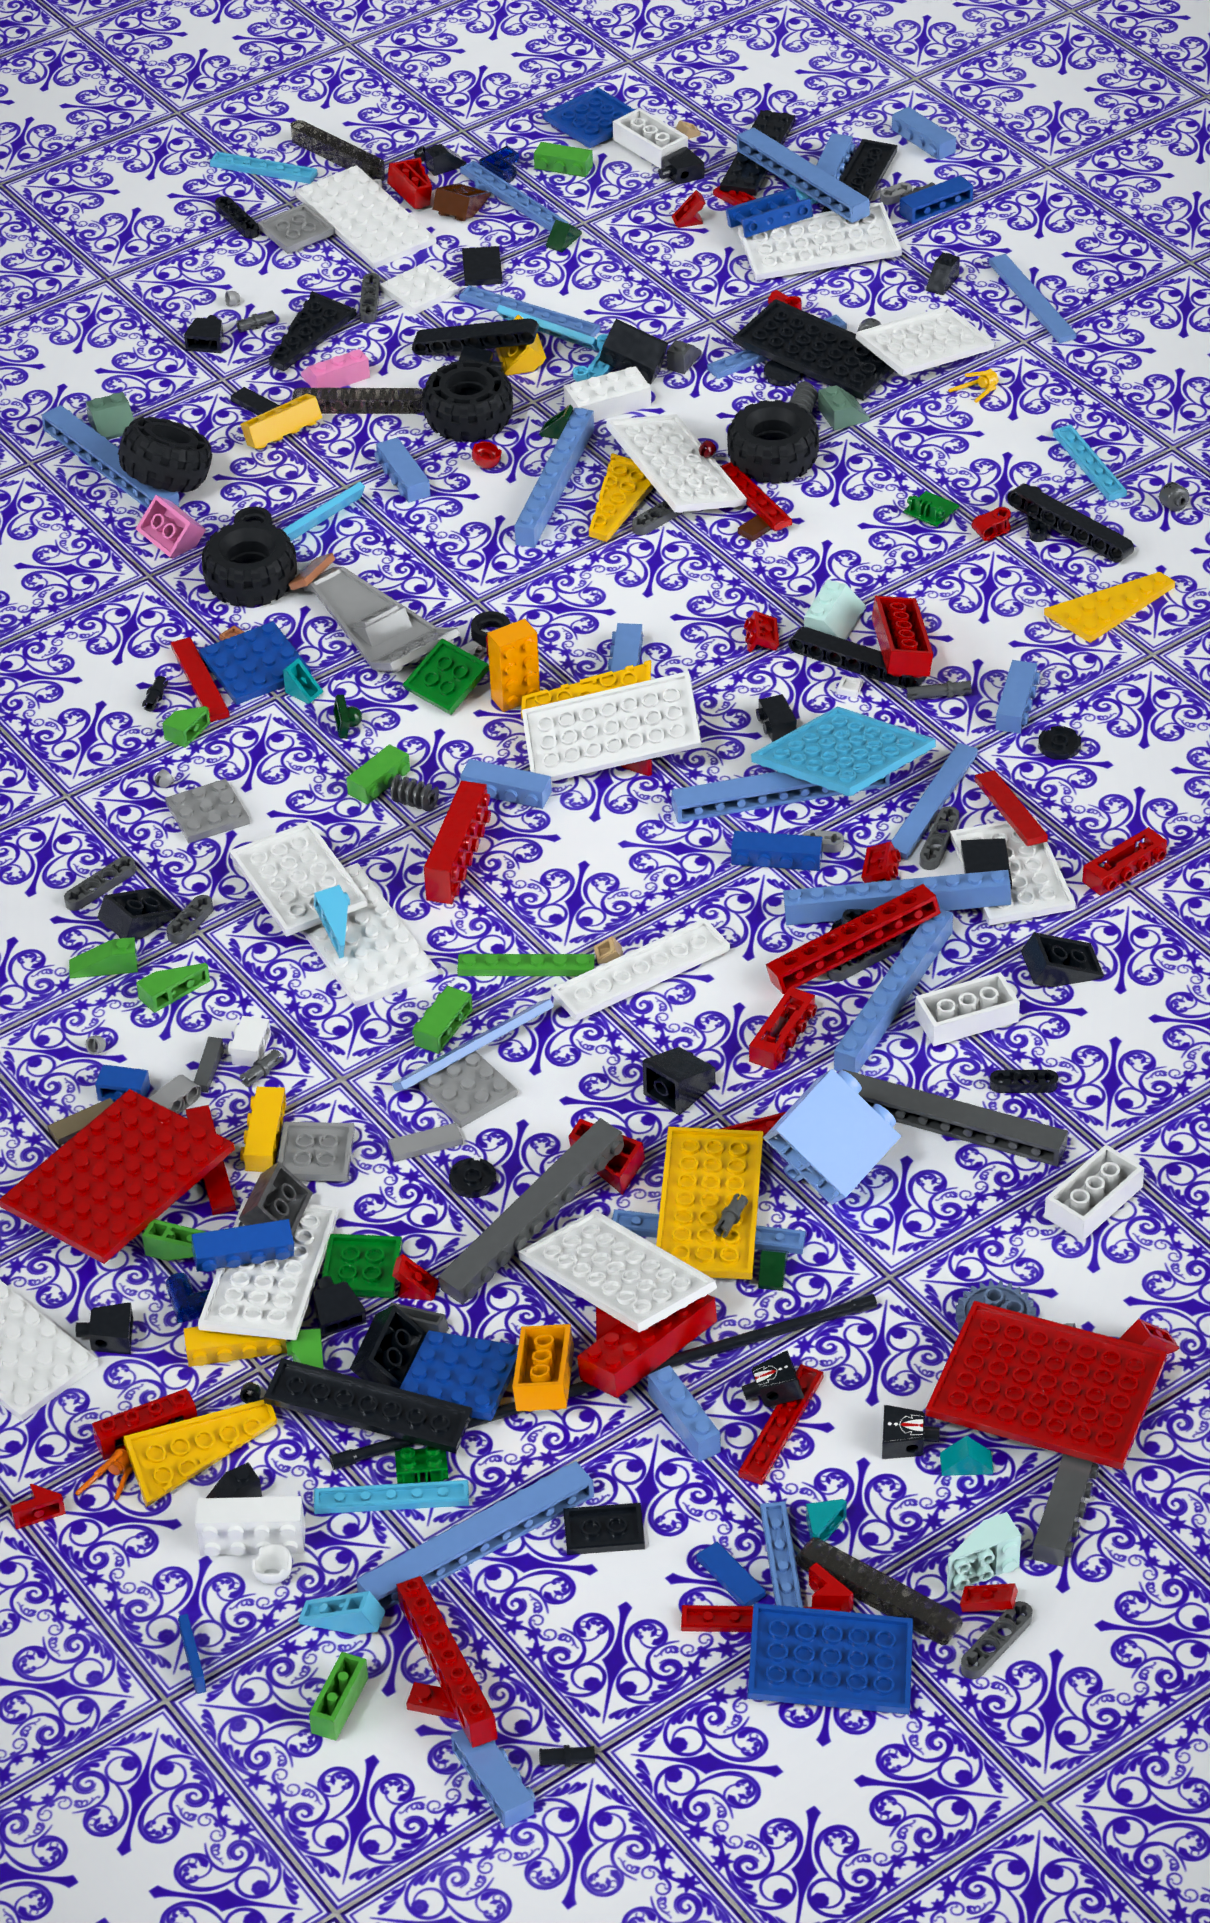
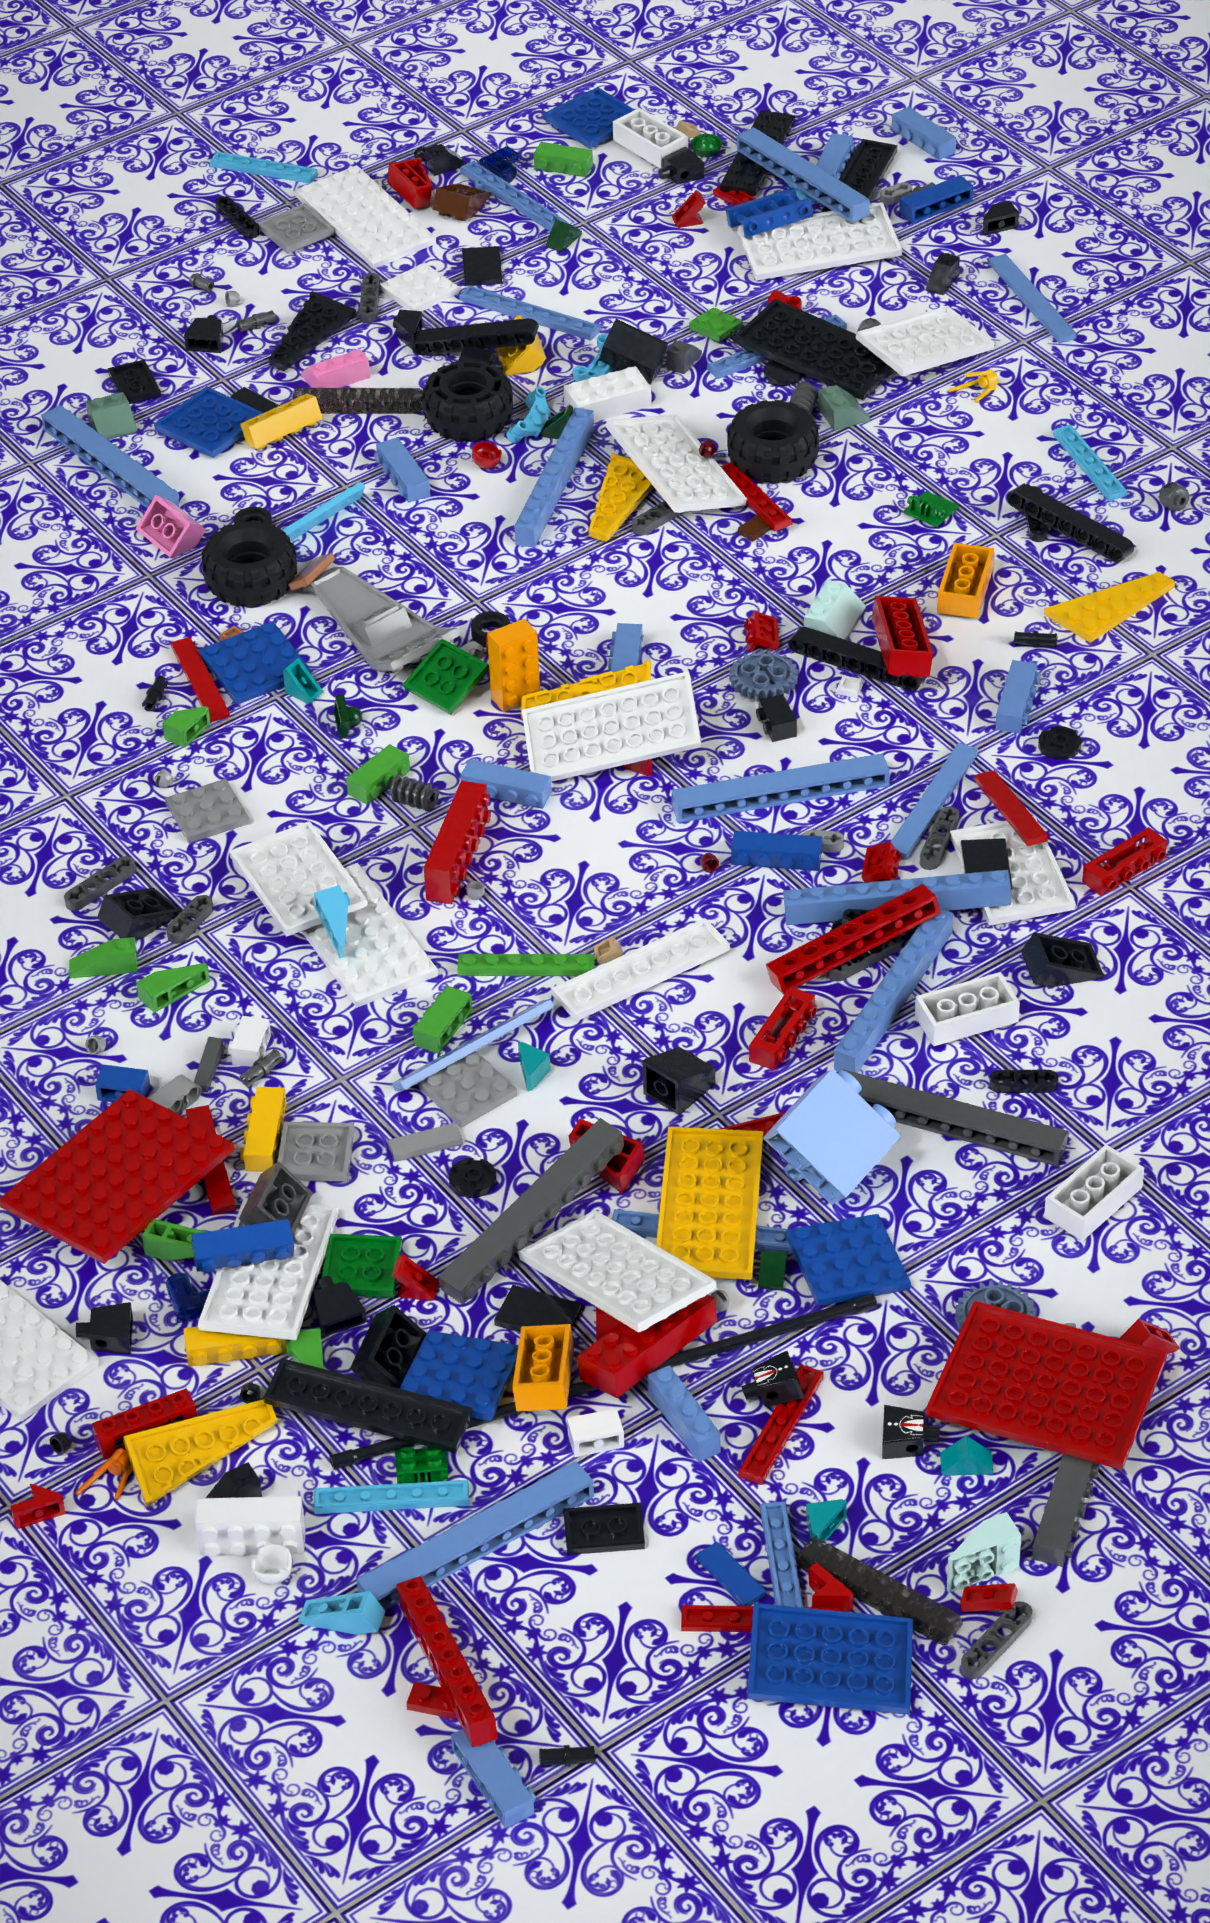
dark tan tile [48,1098,114,1145] -> none
black tyre [118,417,212,493] -> none
blue tile [178,1614,206,1694] -> none
clear smoke beam [290,120,386,181] -> none
bright green brick [309,1652,368,1741] -> none
dark grey piece [388,1302,449,1333] -> none
medium azure tile [496,305,599,351] -> none
dark grey pin [714,1193,748,1238] -> none
medium azure plate [751,706,936,796] -> none
dark grey pin [906,680,972,701] -> none
red piece [971,507,1011,541] -> none
none -> black hinge [49,1432,72,1454]
none -> black tile [107,360,161,404]
none -> blue plate [154,386,263,458]
none -> dark grey pin [189,273,214,292]
none -> black slope [393,309,423,349]
none -> light grey hinge [466,881,485,900]
none -> black tile [494,1285,582,1332]
none -> medium azure plate [506,386,552,443]
none -> teal slope [518,1042,550,1091]
none -> white brick [567,1408,624,1457]
none -> bright green plate [689,308,743,342]
none -> green hat [691,134,722,157]
none -> dark red hinge [700,853,719,873]
none -> light grey hinge [711,1290,729,1312]
none -> sand blue gear [729,650,798,702]
none -> blue plate [786,1214,911,1306]
none -> light orange brick [937,543,995,619]
none -> black slope [983,201,1019,236]
none -> black pin [1014,631,1058,648]

